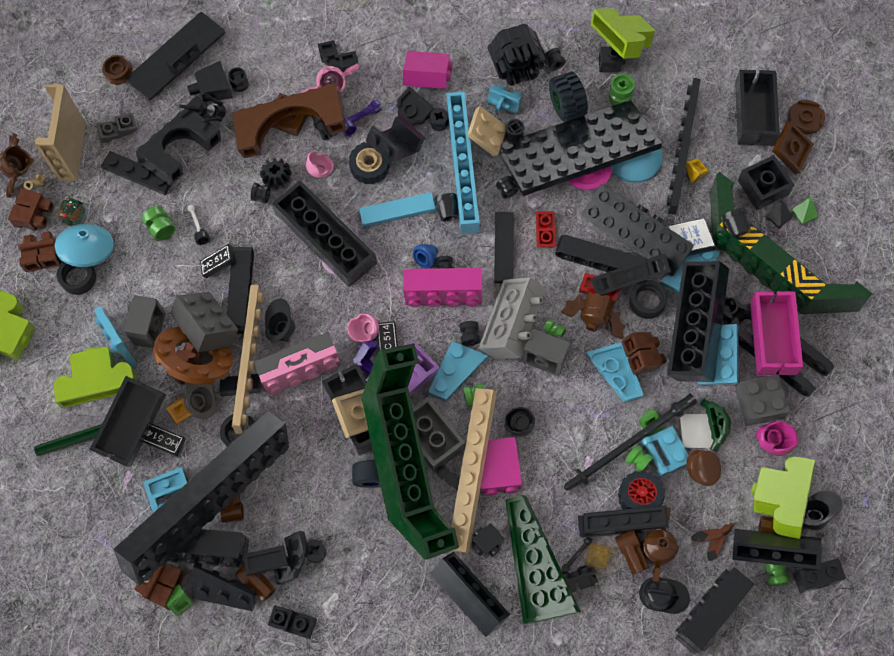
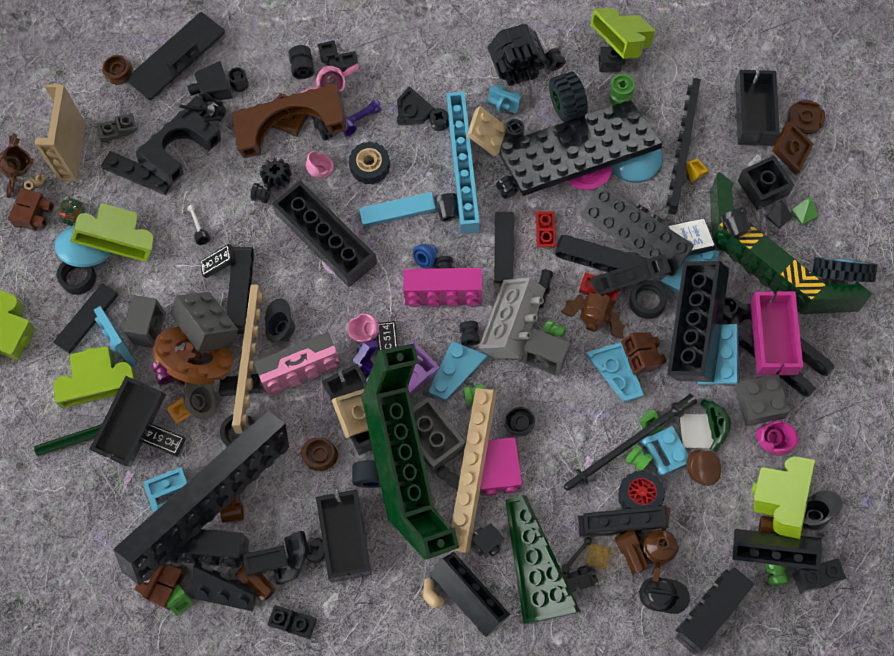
copper hips [19,231,61,272] -> none
bright green wheel [141,206,176,241] -> none
black panel [366,115,425,163] -> none
dark pink brick [403,51,453,89] -> none
copper piece [691,523,734,561] -> none
none -> black tile [53,283,118,354]
none -> lime brick [70,203,153,262]
none -> magenta wheel [151,361,175,385]
none -> black wheel [288,45,315,79]
none -> reddish brown piece [301,438,338,471]
none -> black piece [316,489,372,583]
none -> tan arm [423,578,444,608]
none -> black pin [539,269,553,309]
none -> black wheel [812,257,878,282]

